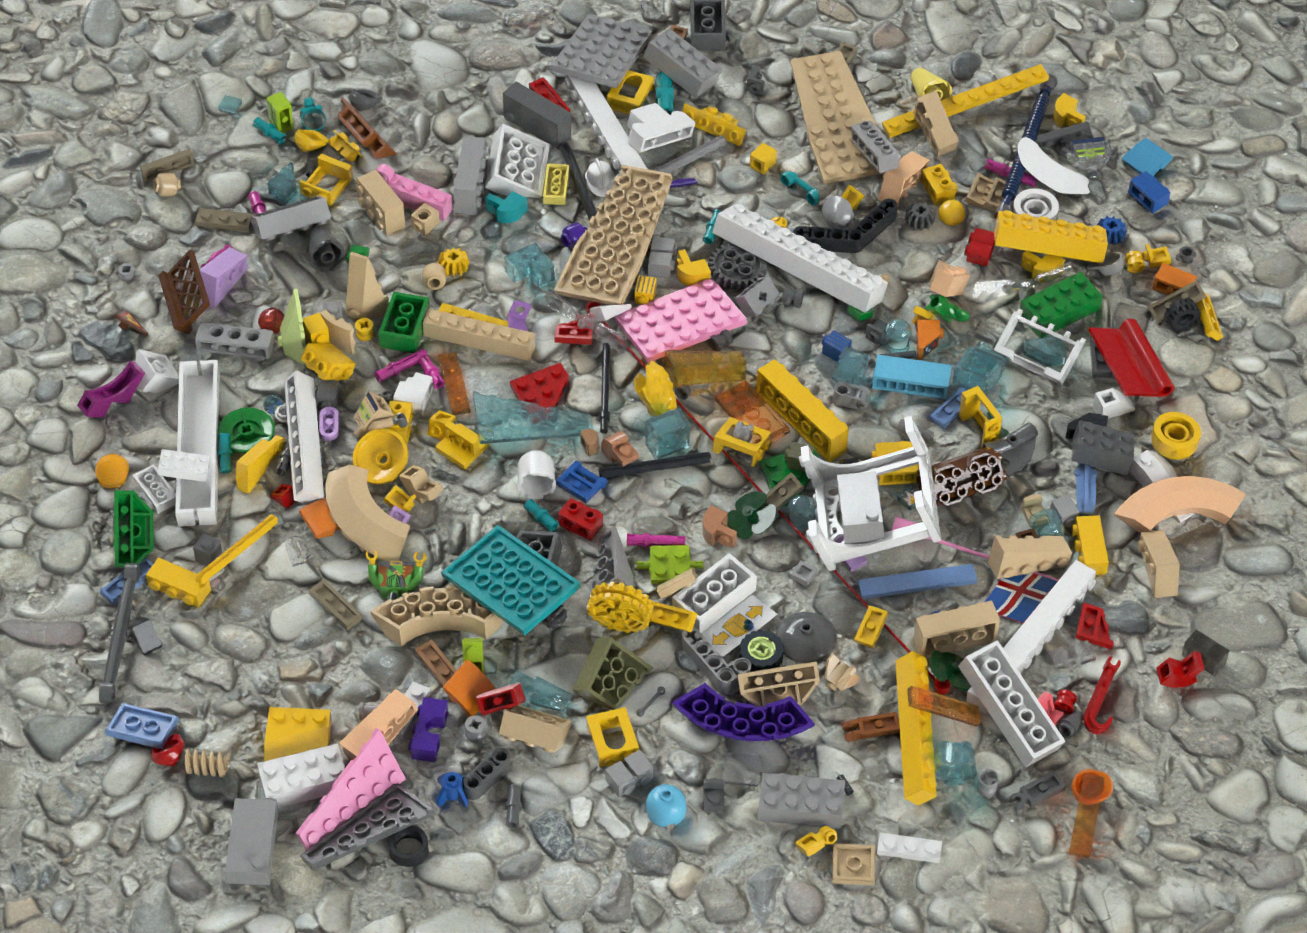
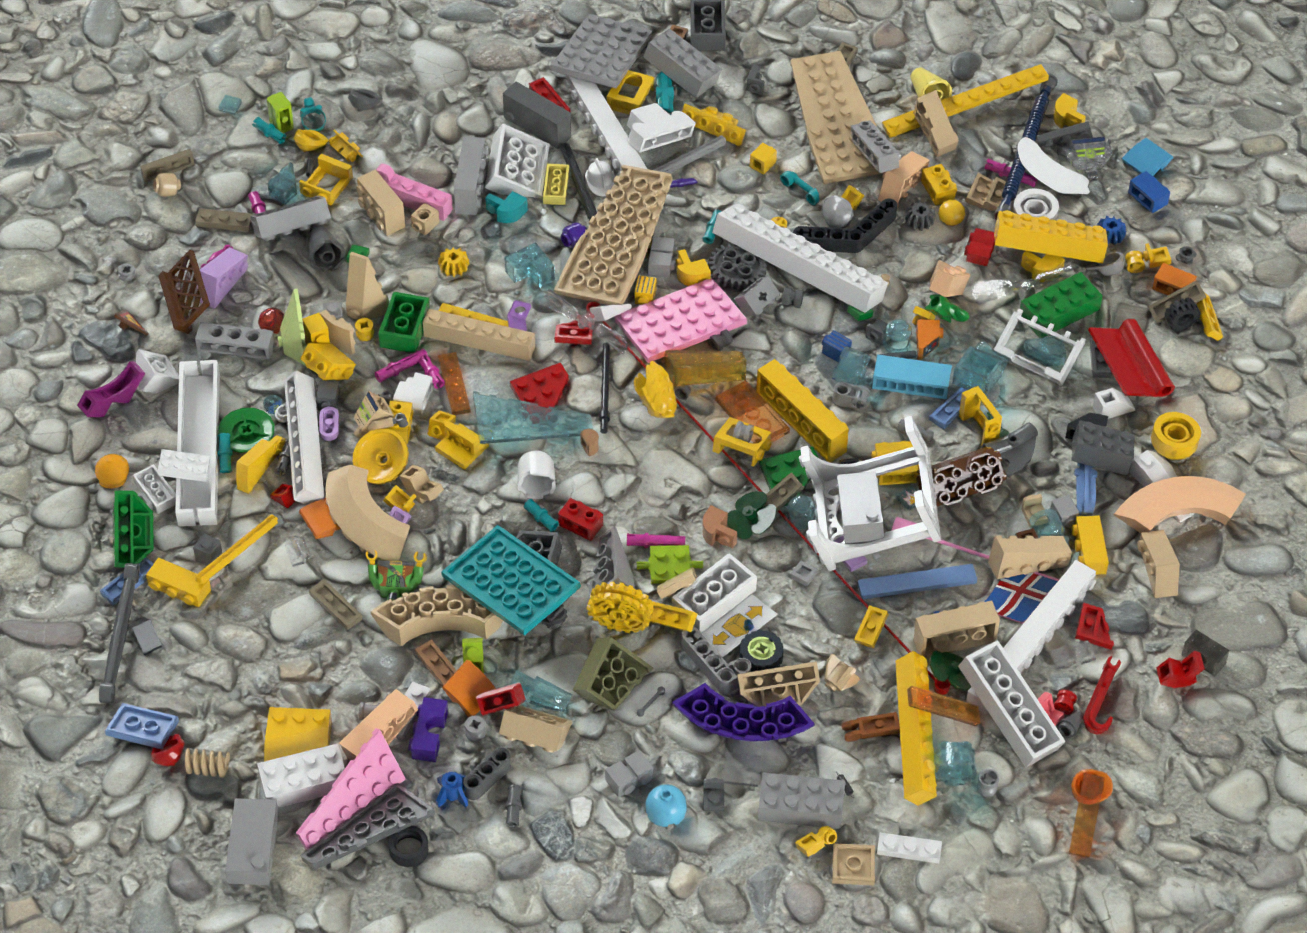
dark orange wedge [338,97,397,159] -> none
tan head [422,263,446,290] -> none
blue plate [556,461,608,503] -> none
yellow panel [586,707,639,767] -> none
black axle [599,452,712,478] -> none
nougat brick [601,431,639,467] -> none
clear light blue brick [645,408,690,459] -> none
dark grey dish [776,612,836,663] -> none
olive brick [784,442,814,472] -> none
dark grey plate [1009,771,1066,811] -> none

